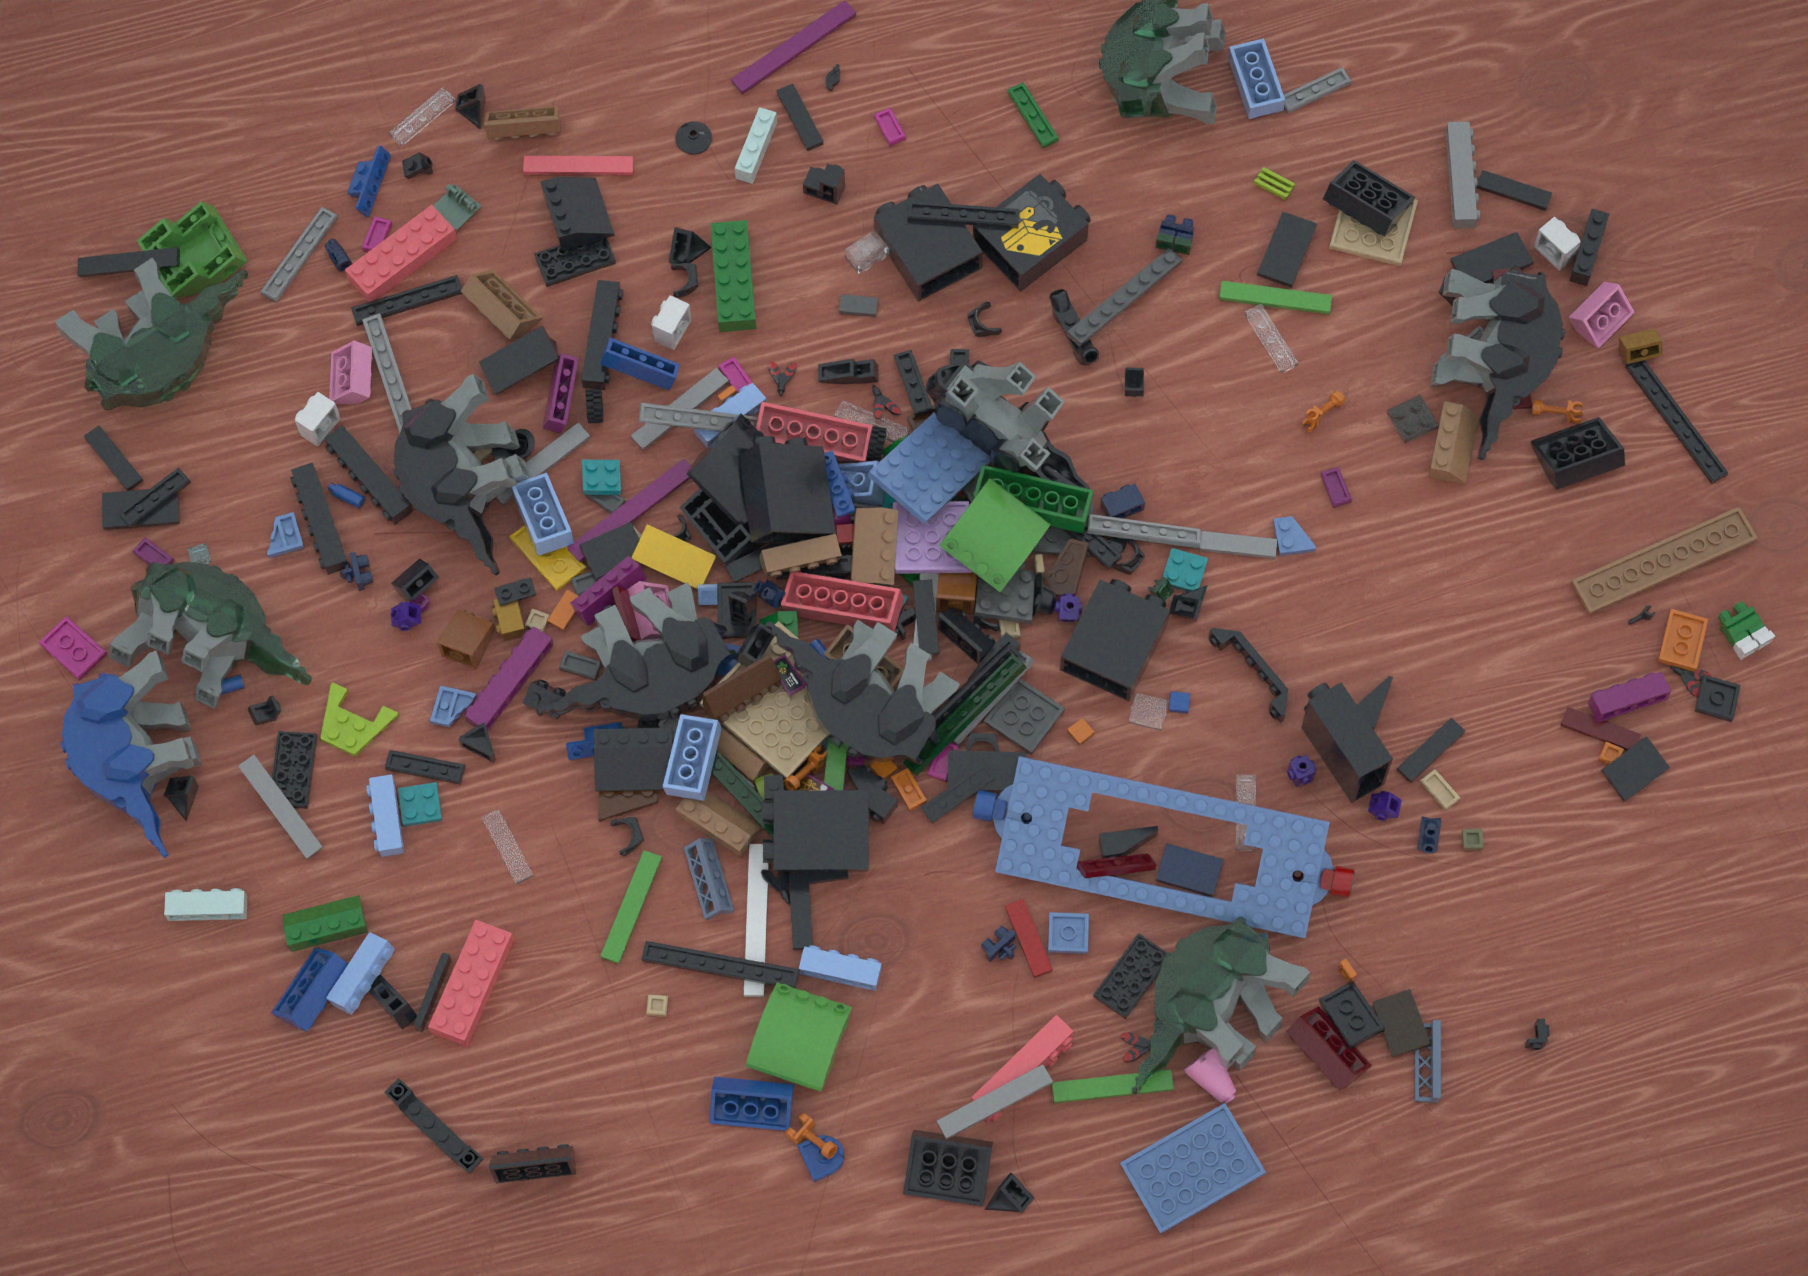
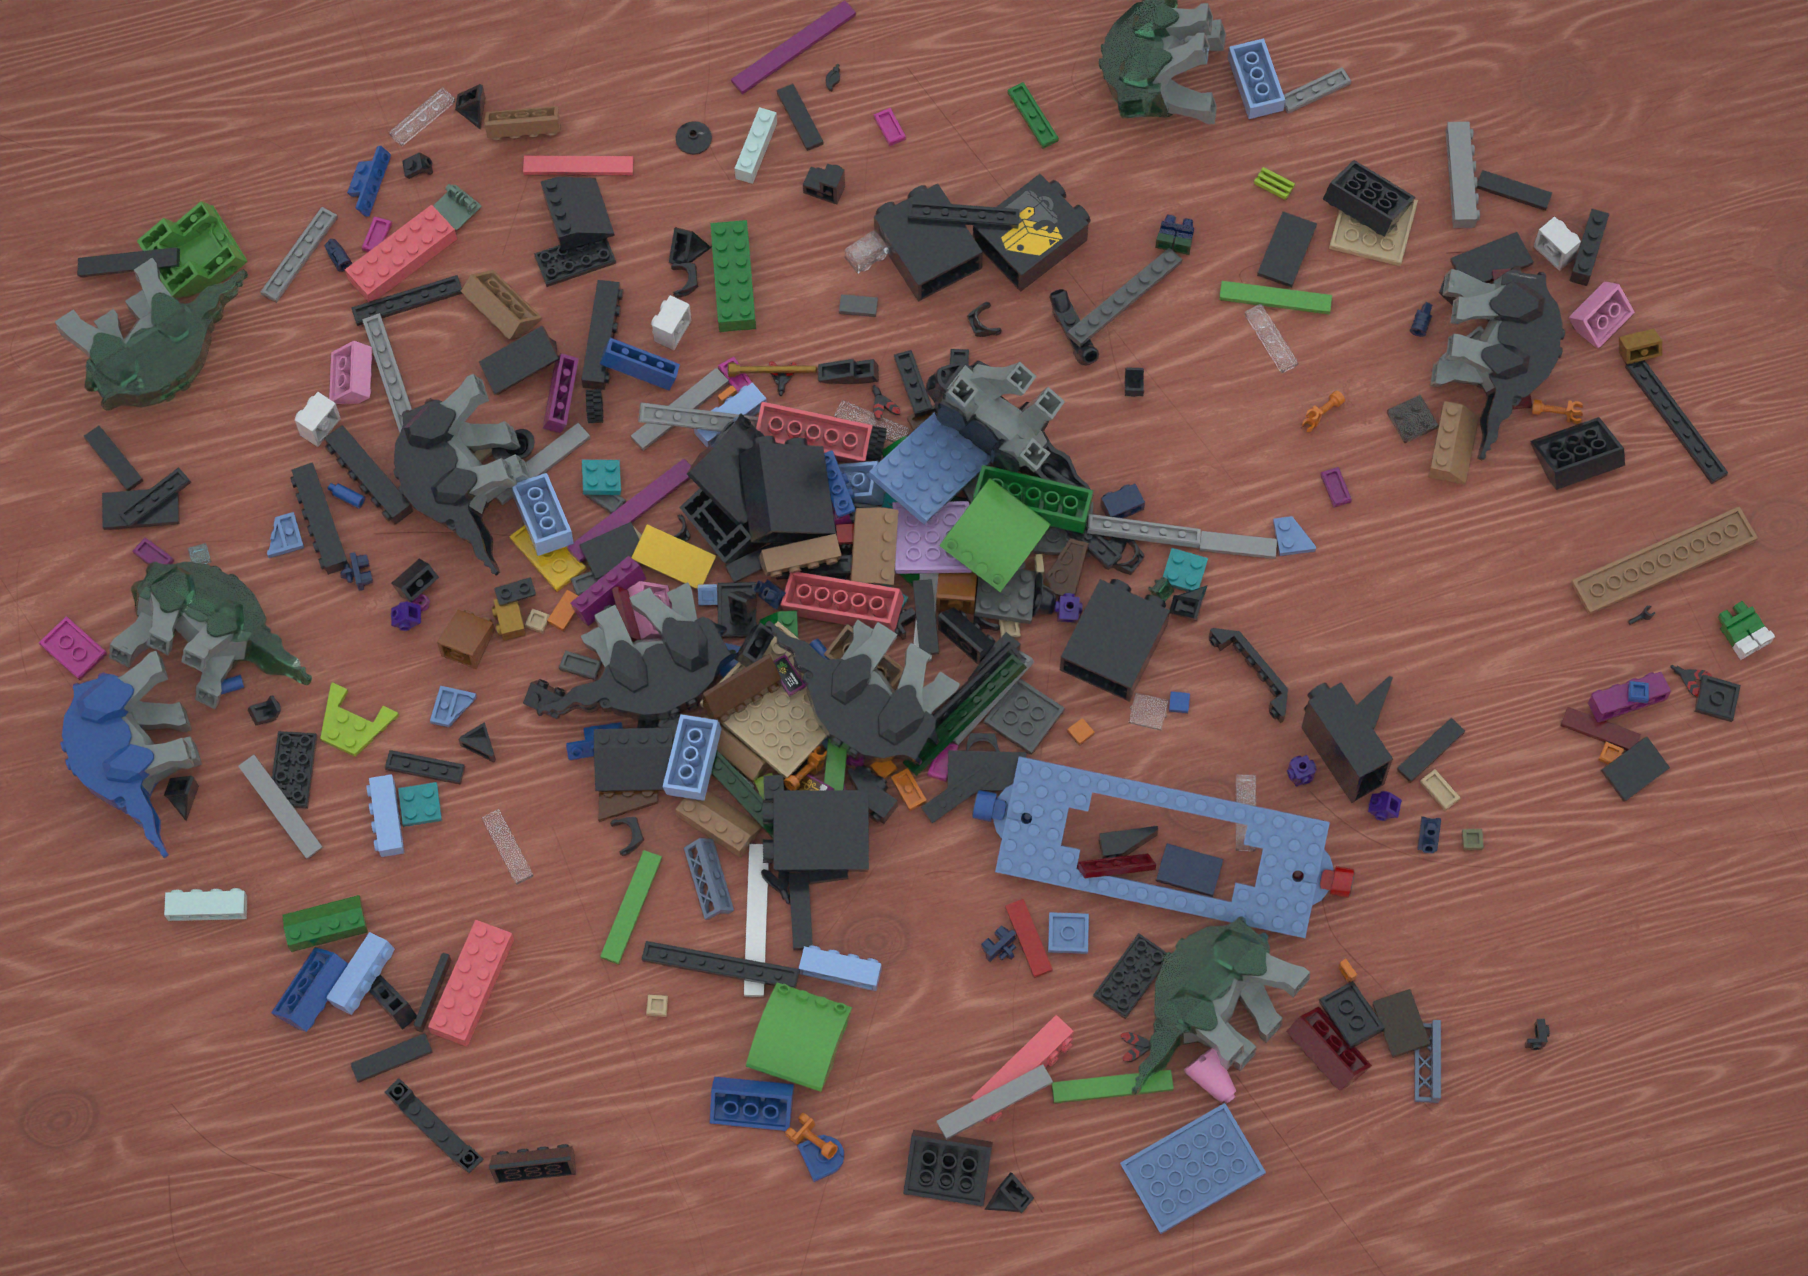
magenta brick [465,626,554,731] -> none
orange plate [1658,609,1708,672] -> none
none -> black tile [350,1033,433,1083]
none -> pearl gold piece [728,362,817,377]
none -> dark blue hinge [1410,302,1433,337]
none -> blue tile [1628,681,1649,703]

